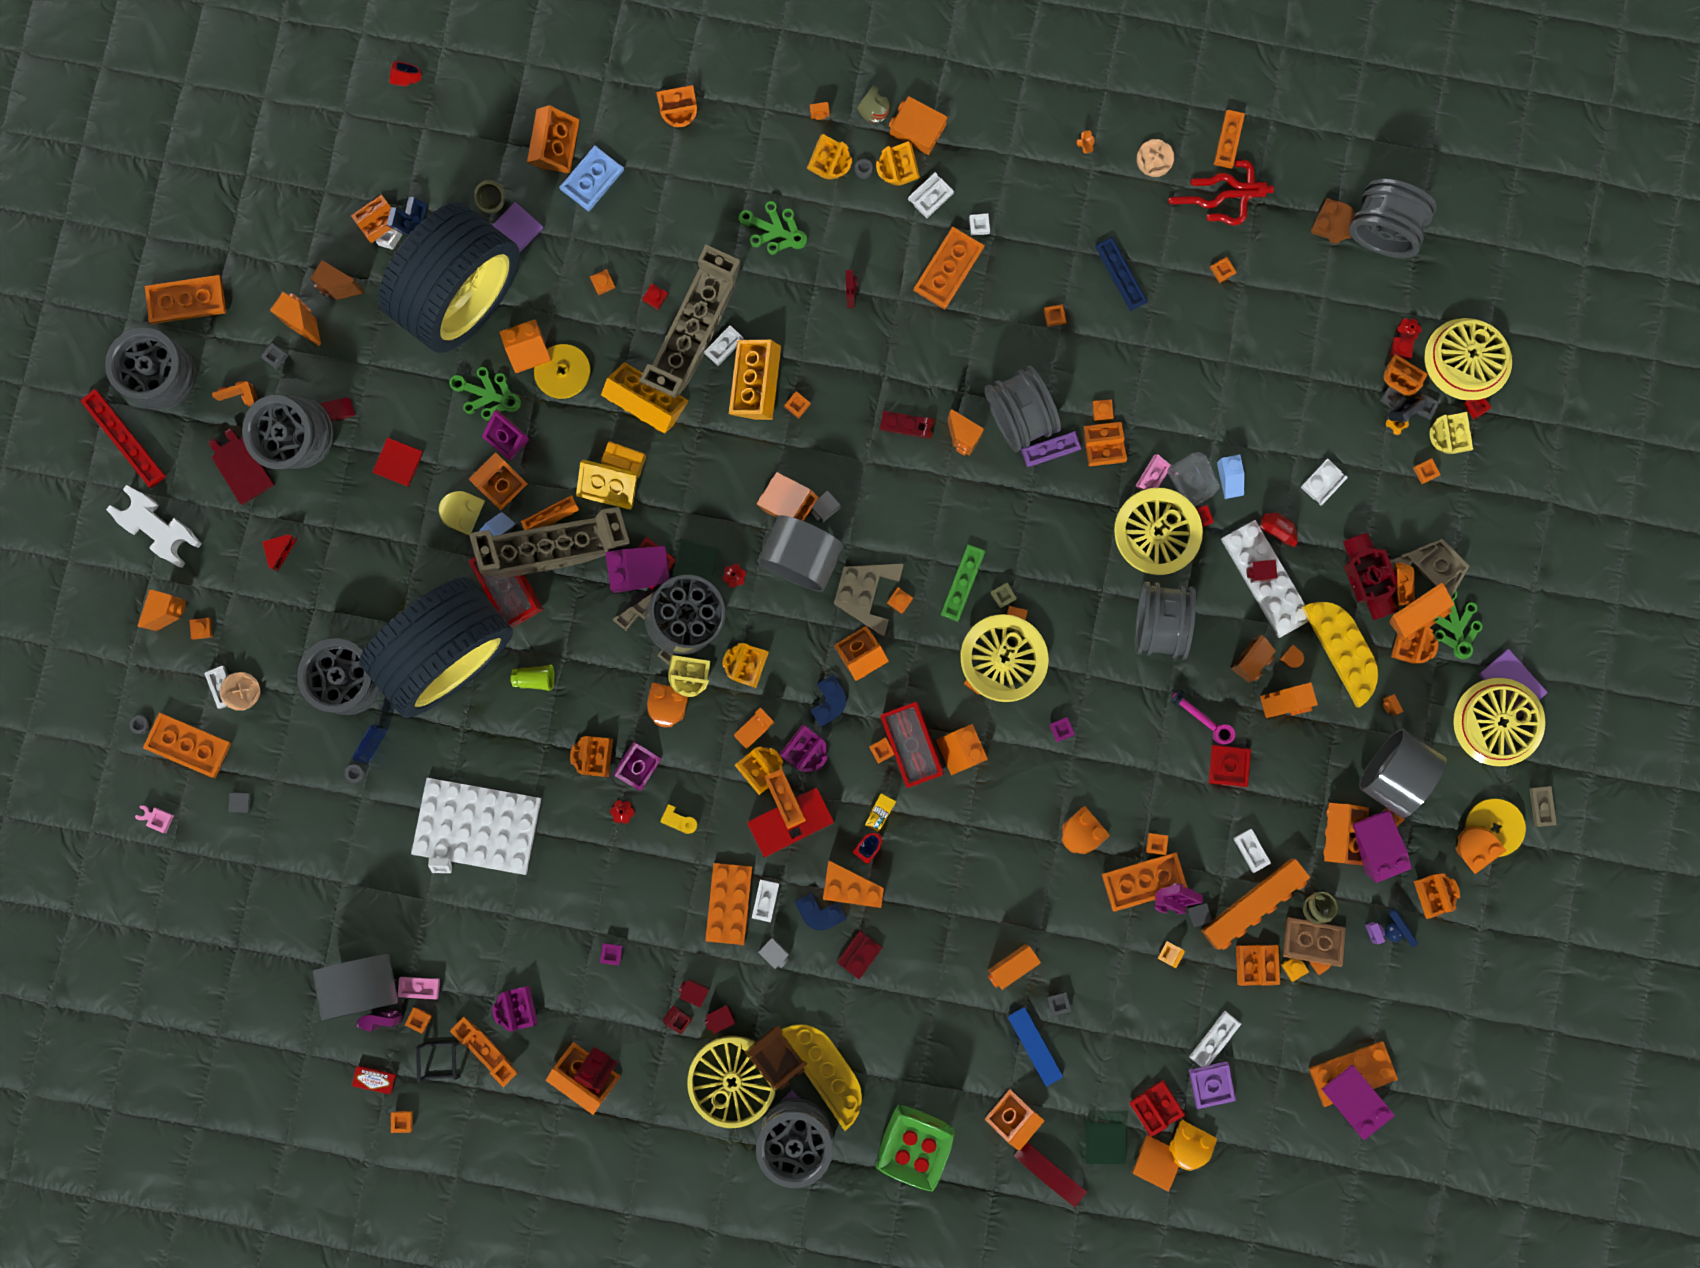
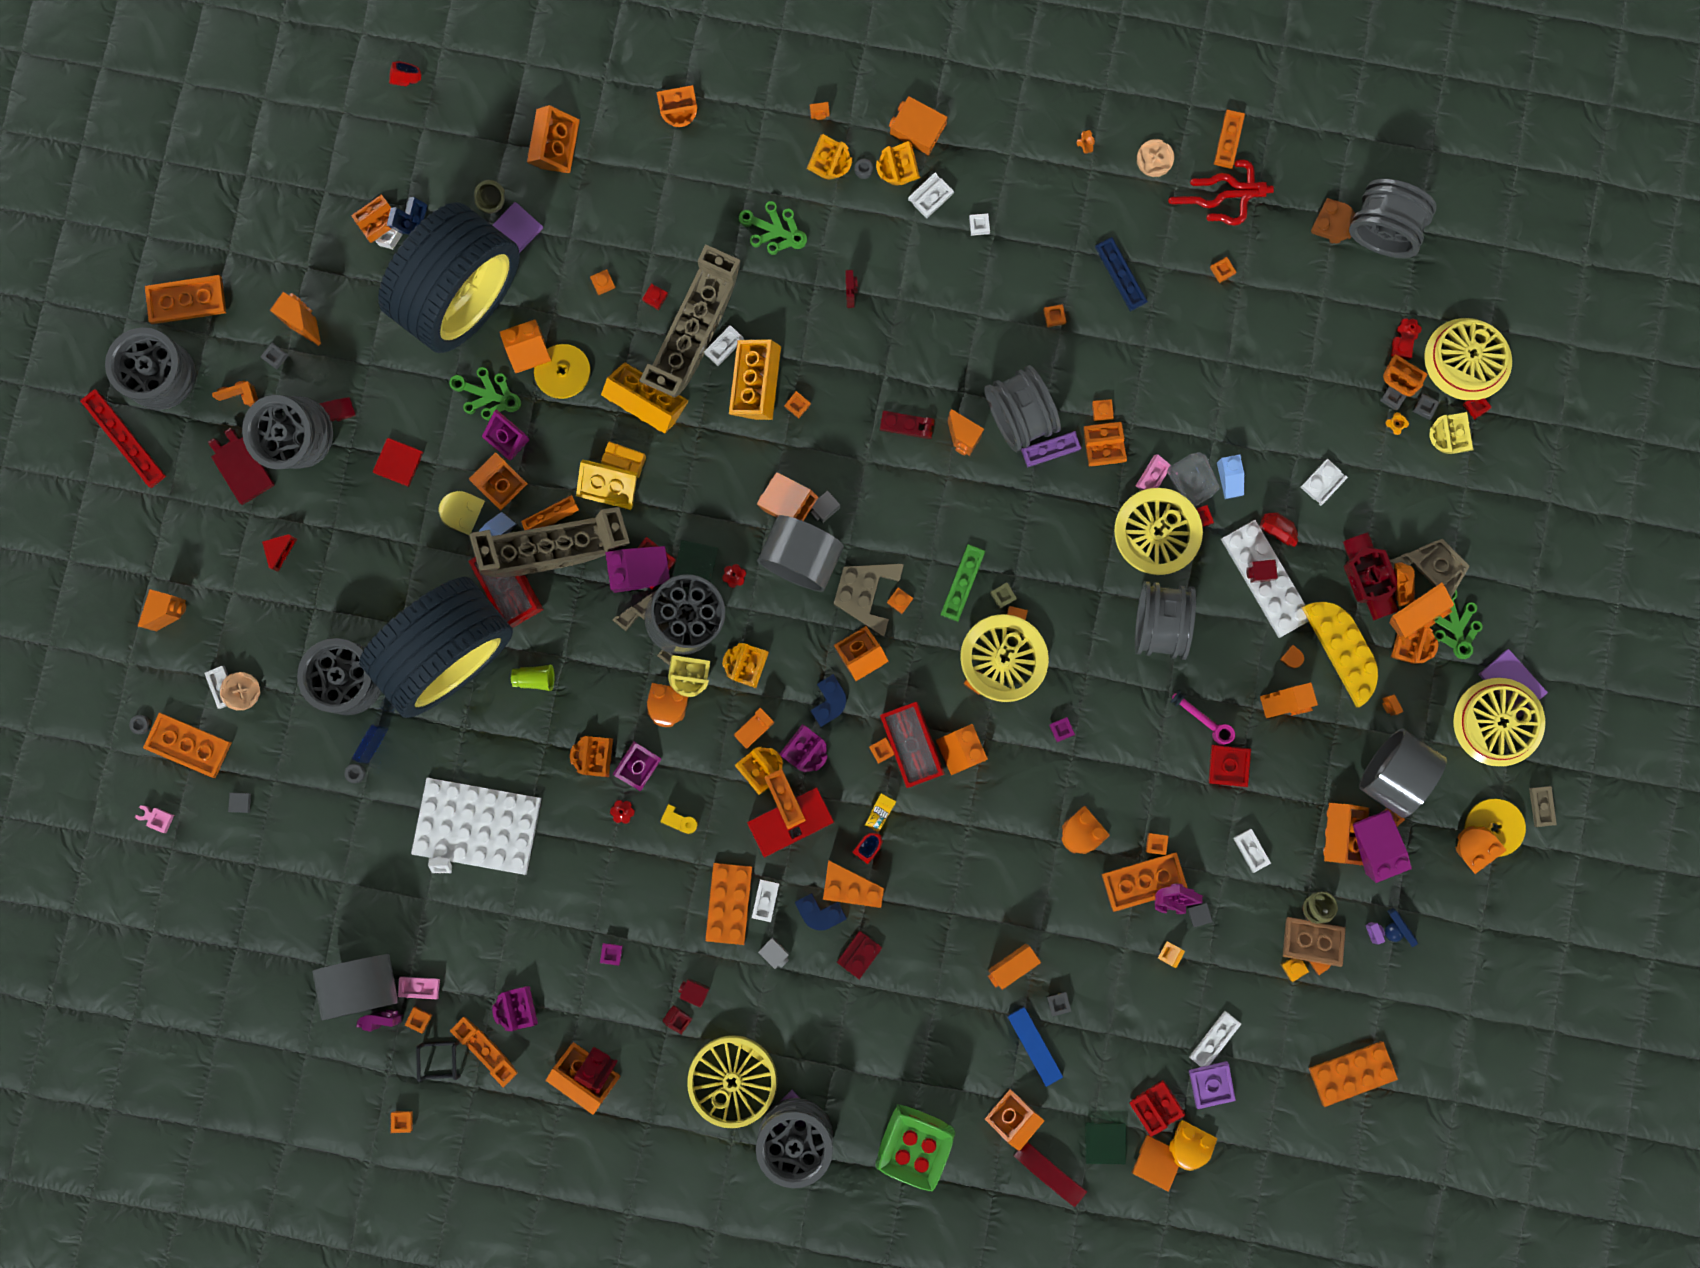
white piece [106,485,202,568] -> none
orange plate [190,618,213,640] -> none
dark orange slope [310,260,364,300] -> none
tile [352,1066,396,1094] -> none
light blue tile [559,145,624,212] -> none
dark red brick [704,1004,736,1034] -> none
reddish brown panel [745,1026,807,1090] -> none
yellow plate [781,1024,862,1131] -> none
olive helmet [857,85,890,123] -> none
orange plate [913,227,985,310] -> none
orange brick [1201,859,1310,950] -> none
dark orange slope [1230,635,1276,683] -> none
orange slope [1236,945,1280,986] -> none
magenta slope [1321,1064,1395,1140] -> none
black plate [1388,397,1428,423] -> none
orange plate [1413,458,1441,484] -> none
orange slope [1414,874,1460,919] -> none

